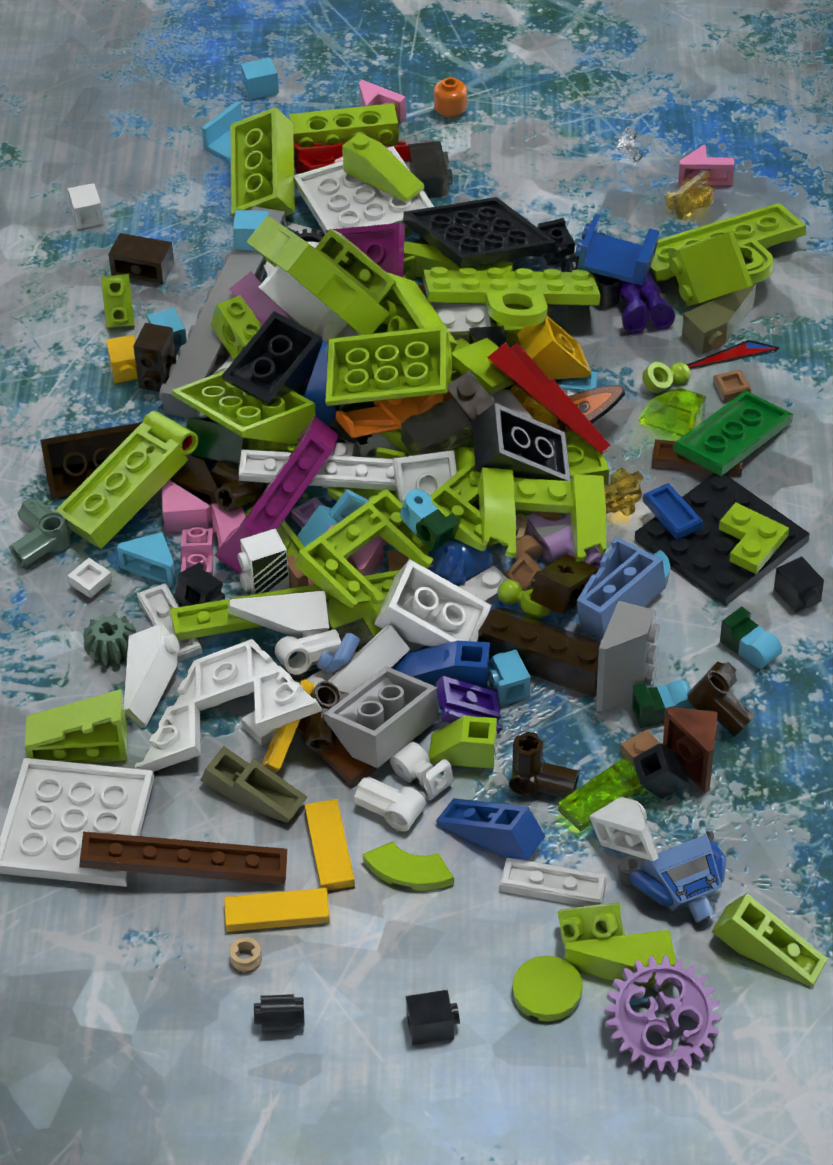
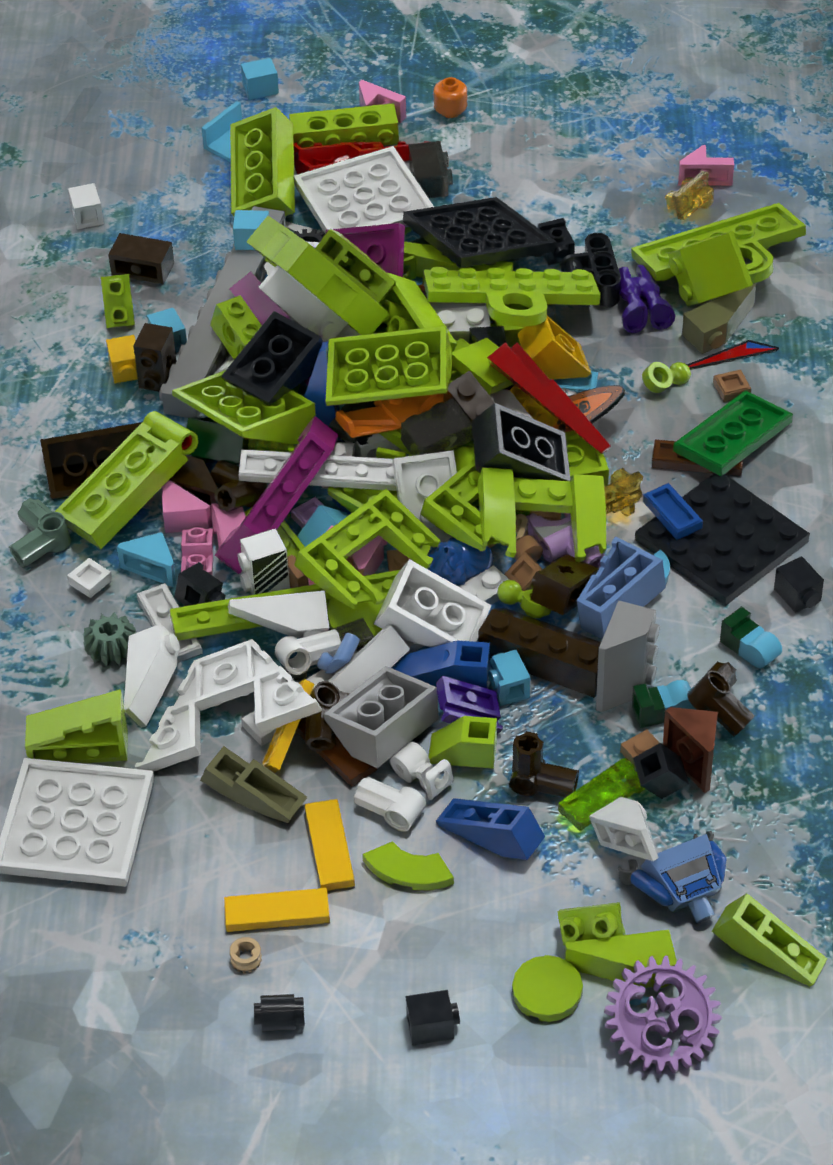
reddish brown plate [79,831,288,885] -> none
medium azure tile [329,489,370,522] -> none
lime slope [342,132,424,203] -> none
leg [400,489,460,552] -> none
white tile [500,857,607,907] -> none
blue panel [575,214,660,286] -> none
clear arm [617,128,643,163] -> none
clear neon green slope [638,387,706,437] -> none
lime plate [719,502,789,574] -> none

